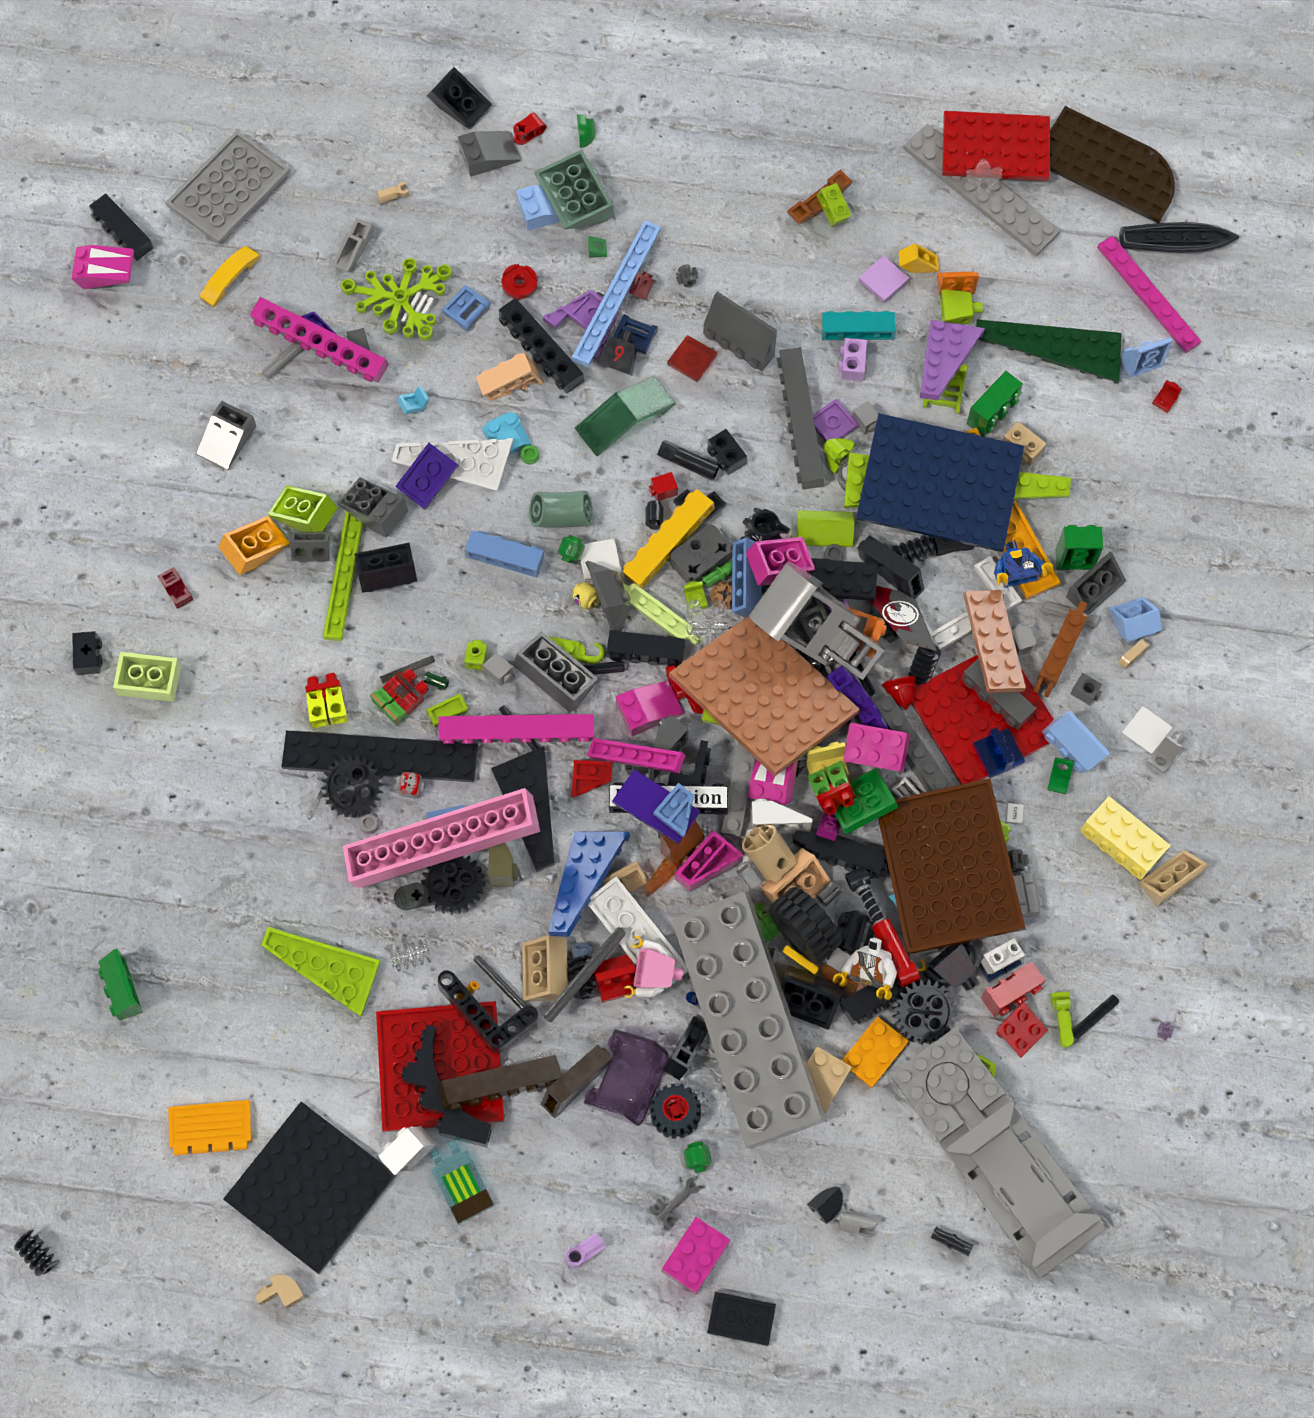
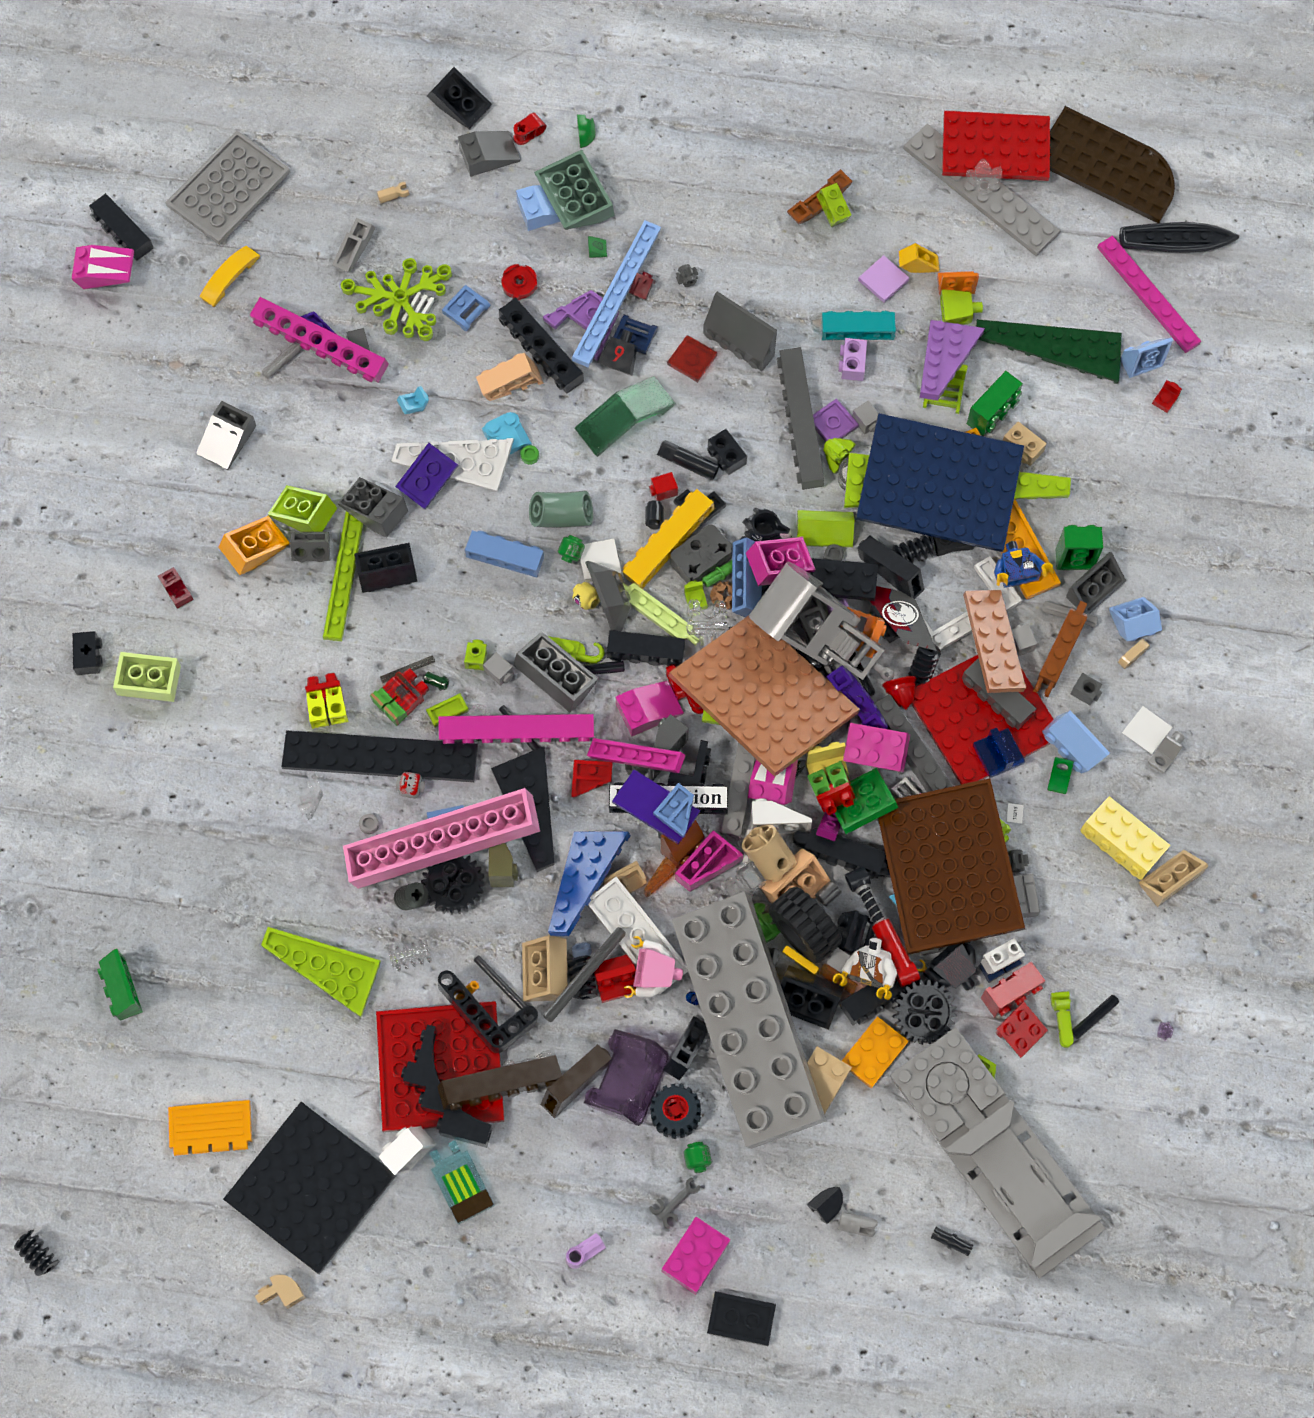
black gear [321,755,385,818] -> none

